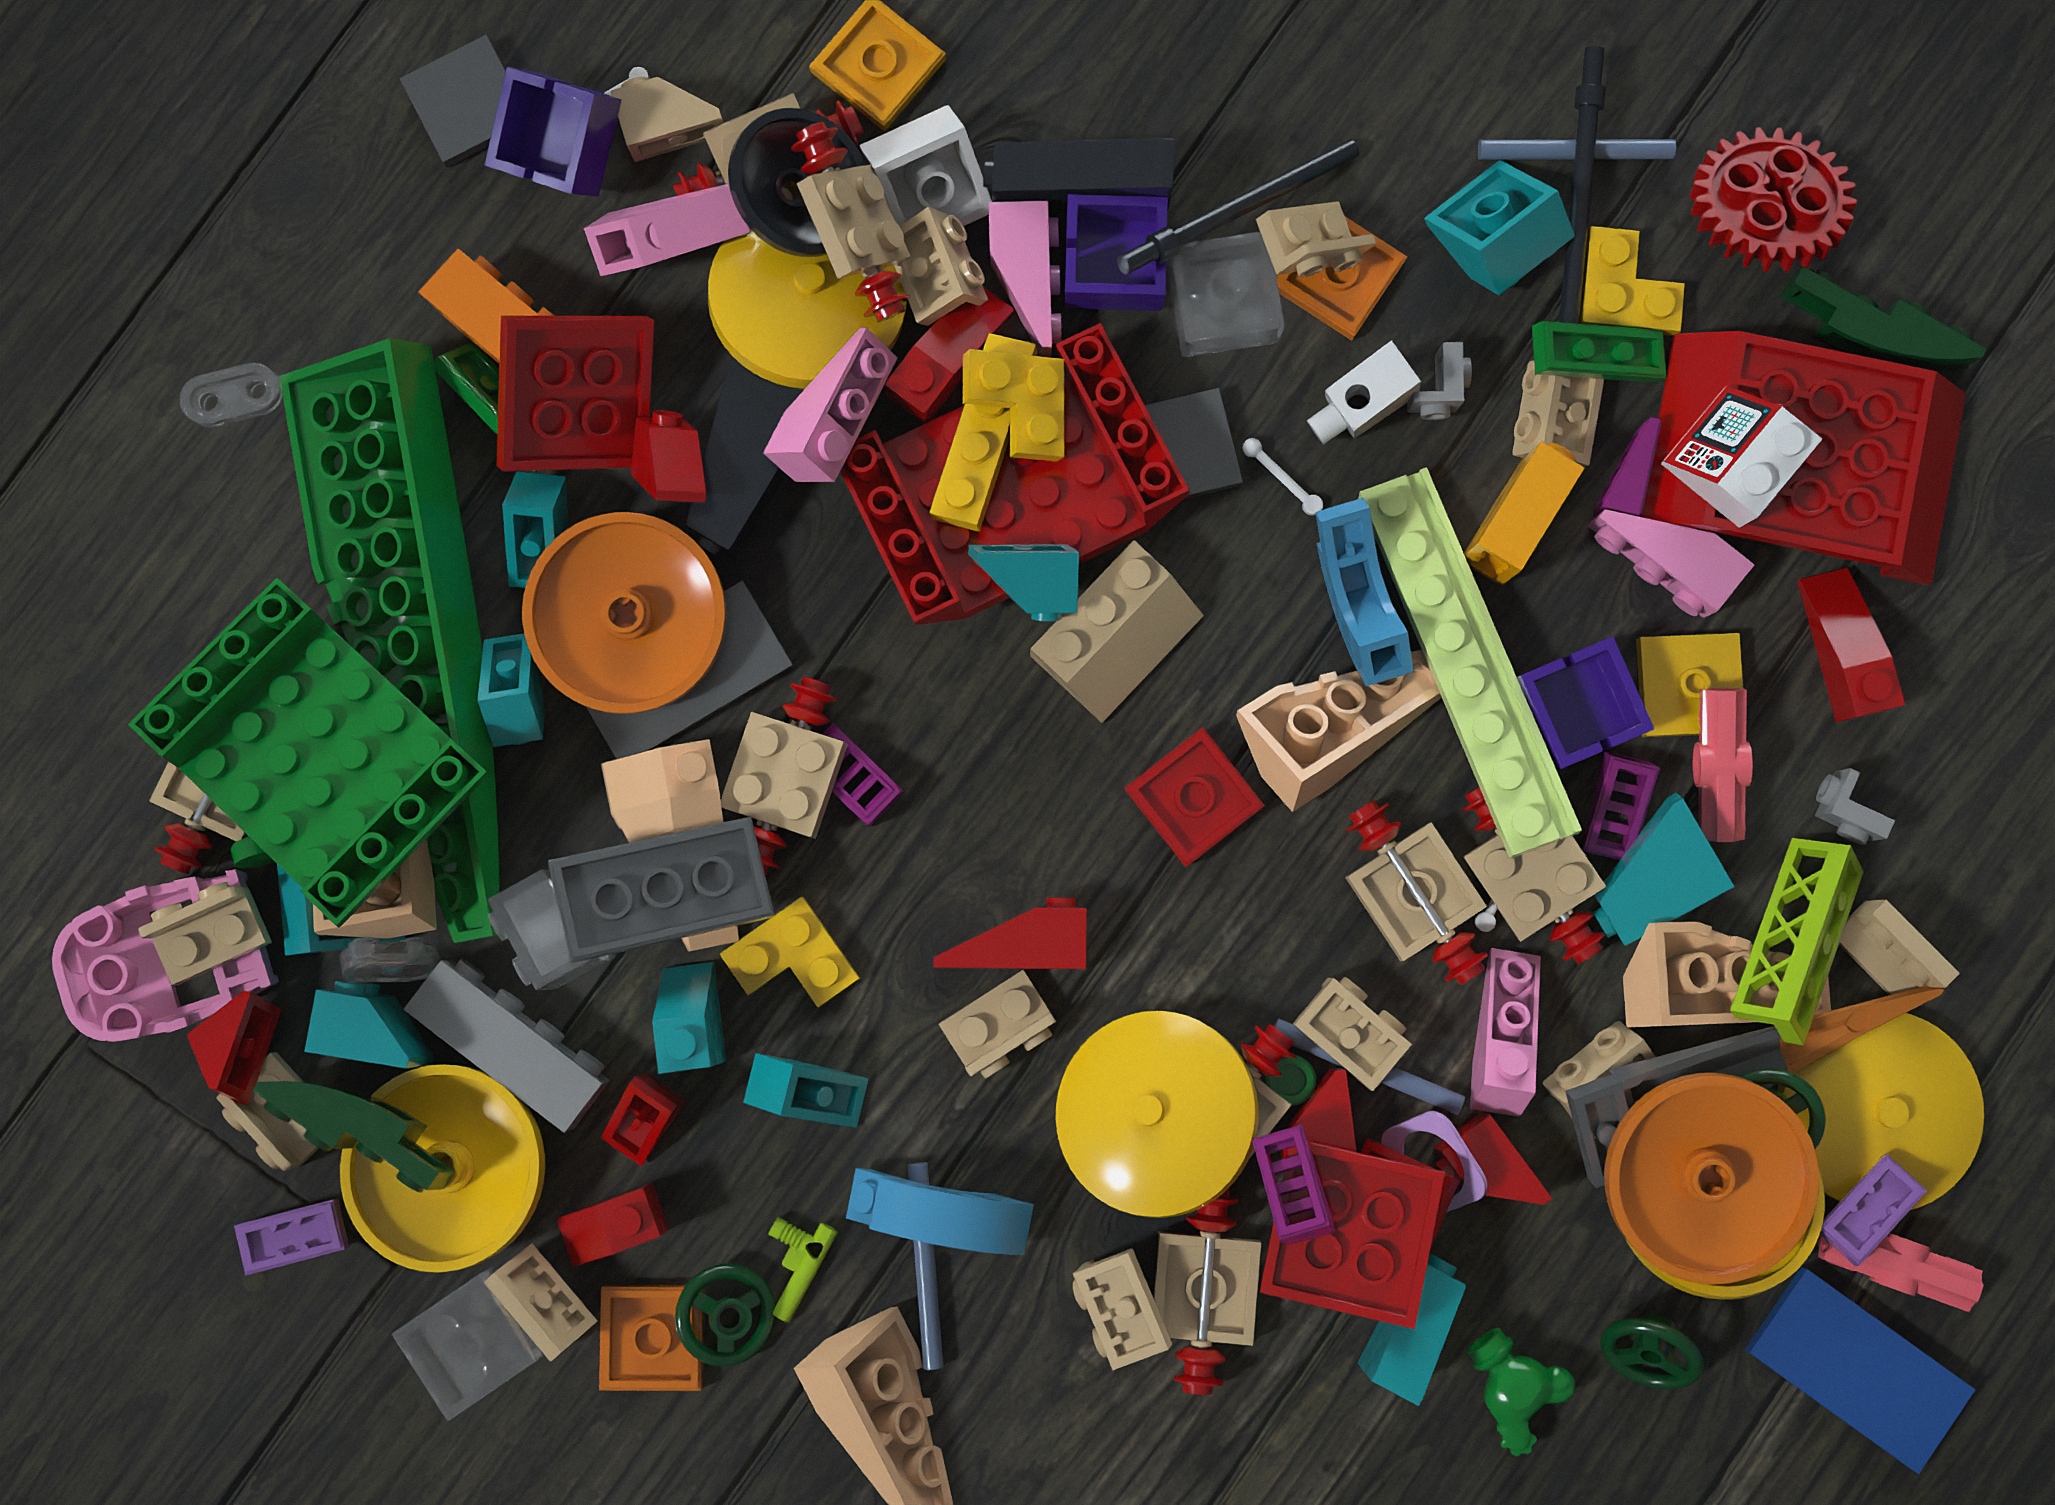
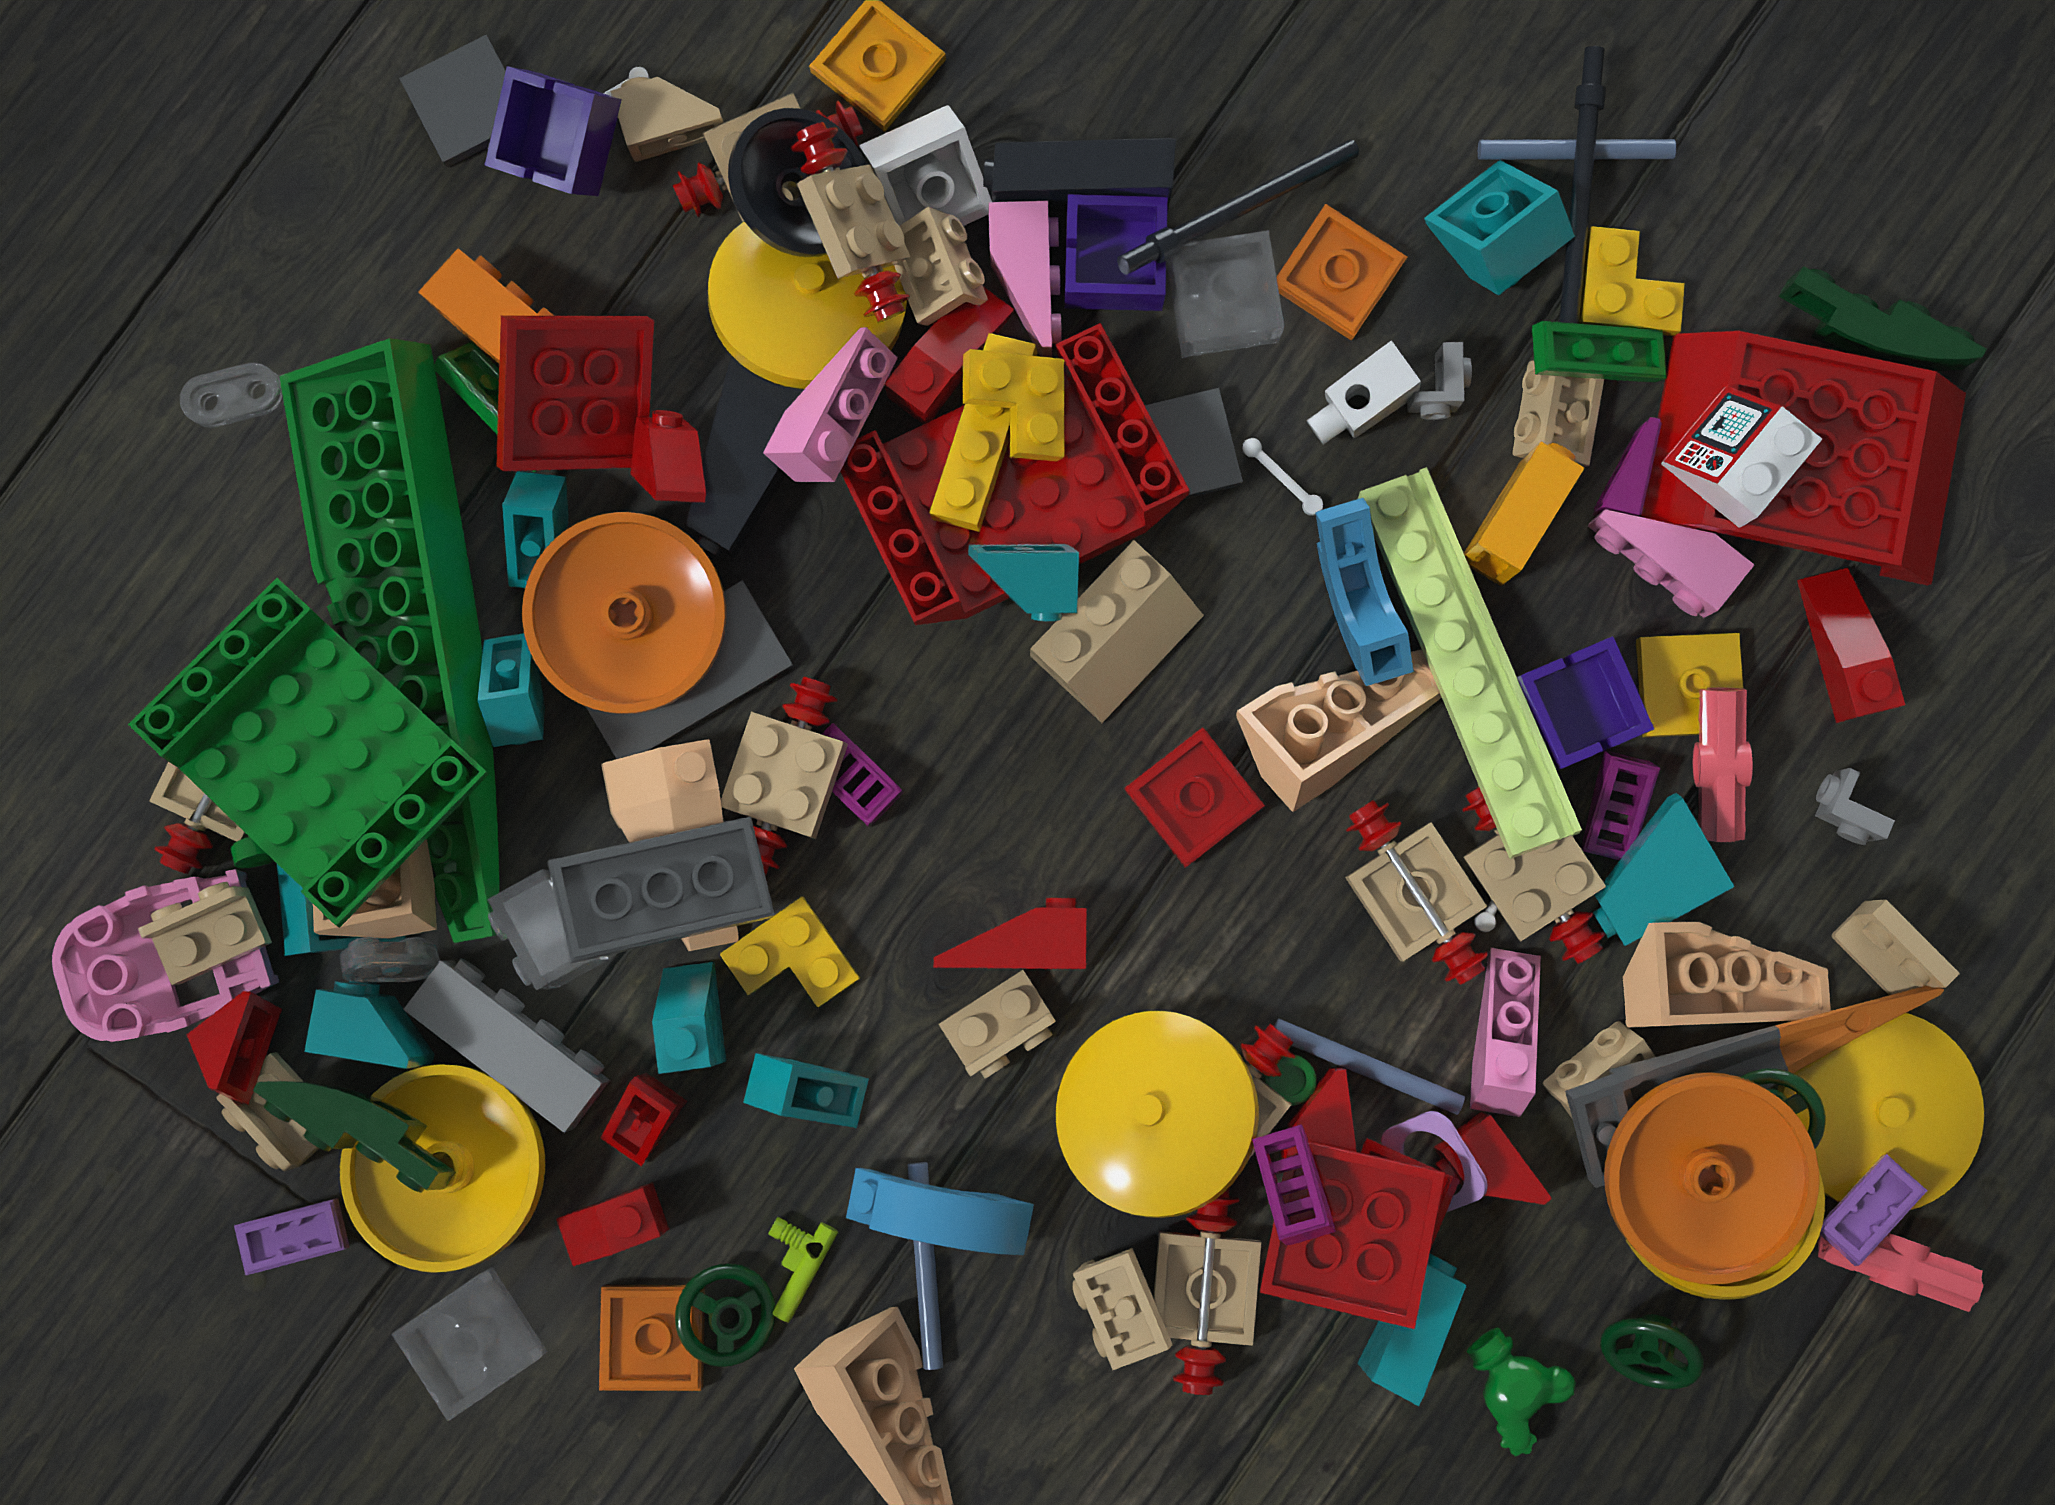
tan bracket [484,1243,597,1362] -> none
bright pink slope [584,183,752,276] -> none
tan bracket [1256,201,1376,277] -> none
tan bracket [1293,977,1412,1091] -> none
red gear [1689,127,1857,272] -> none
lime fence [1730,838,1863,1046] -> none
blue tile [1745,1267,1975,1474] -> none

